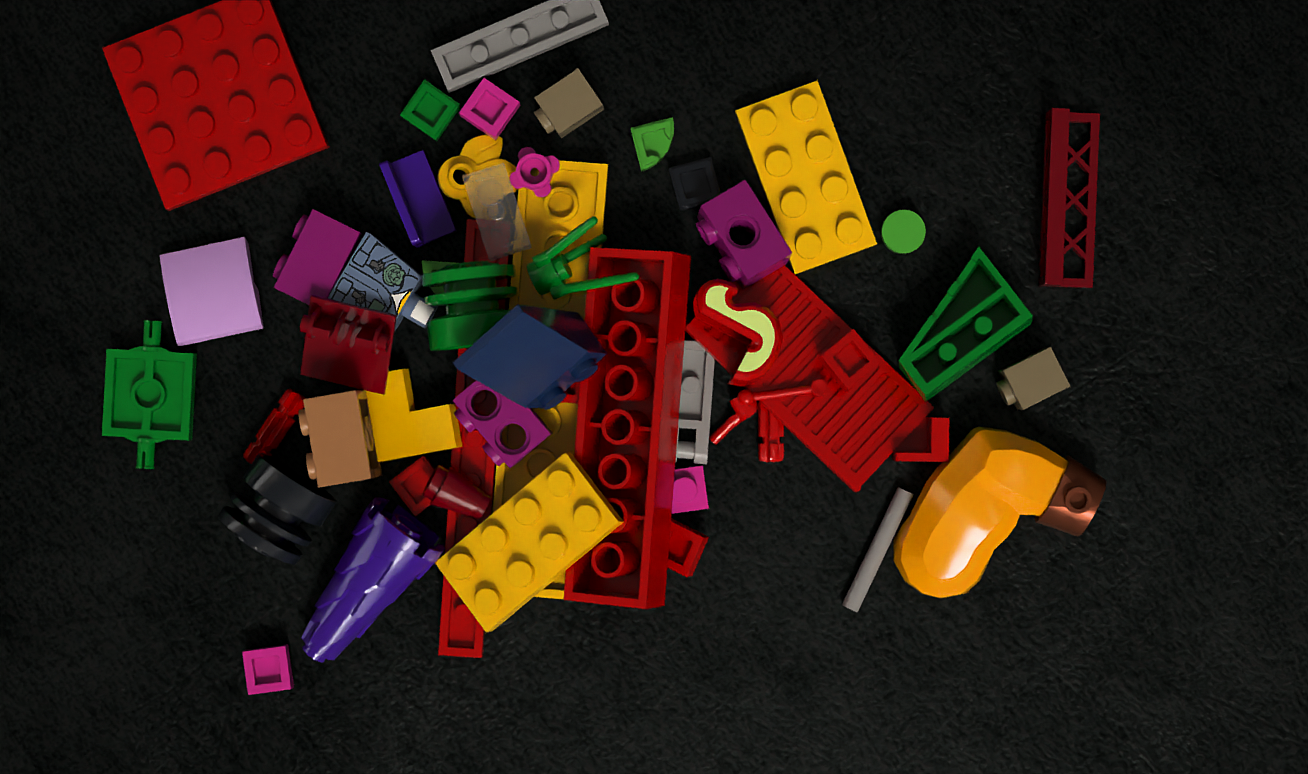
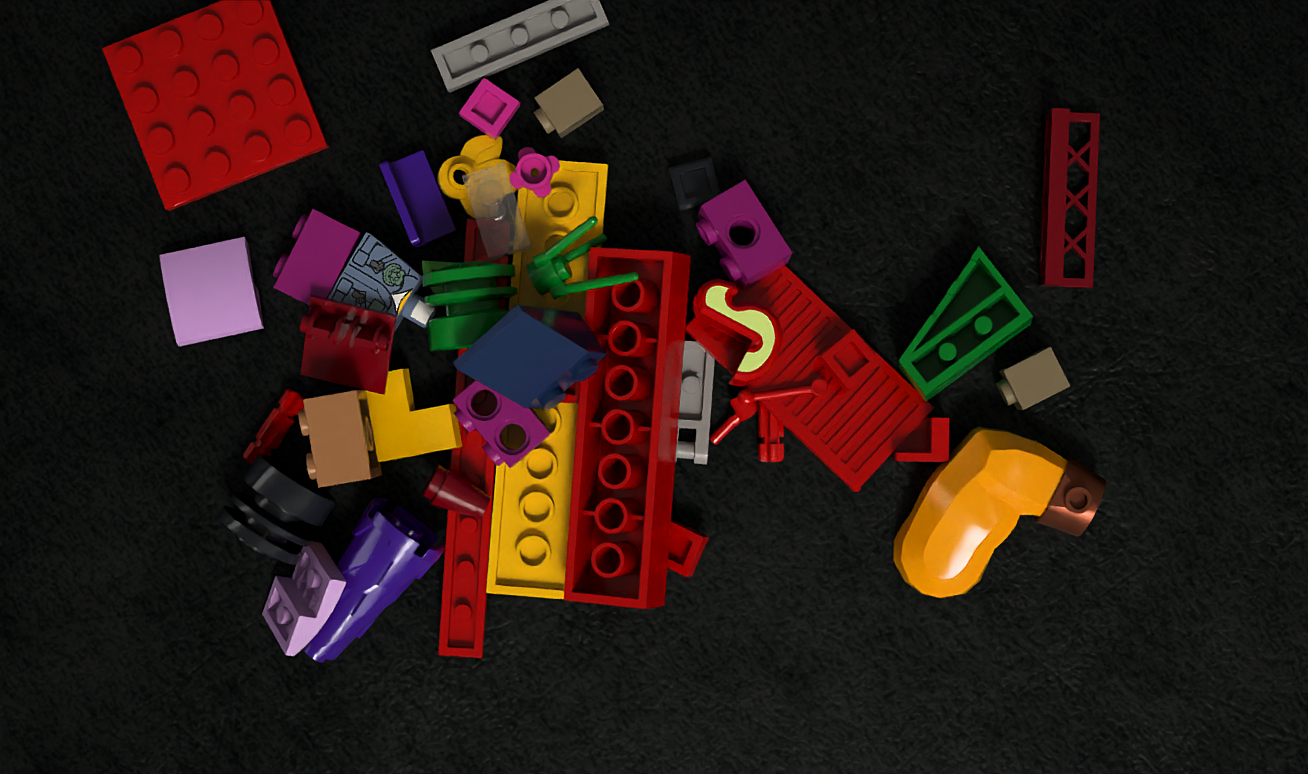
green plate [102,320,197,469] -> none
dark pink plate [242,644,294,695] -> none
red tile [389,455,435,516] -> none
green tile [400,80,461,141] -> none
yellow plate [435,452,624,632] -> none
bright green tile [631,117,674,171] -> none
dark pink plate [672,465,709,514] -> none
yellow plate [735,80,877,275] -> none
light grey bar [842,487,914,612] -> none
bright green tile [881,210,926,254] -> none
none -> lavender slope [262,541,346,656]

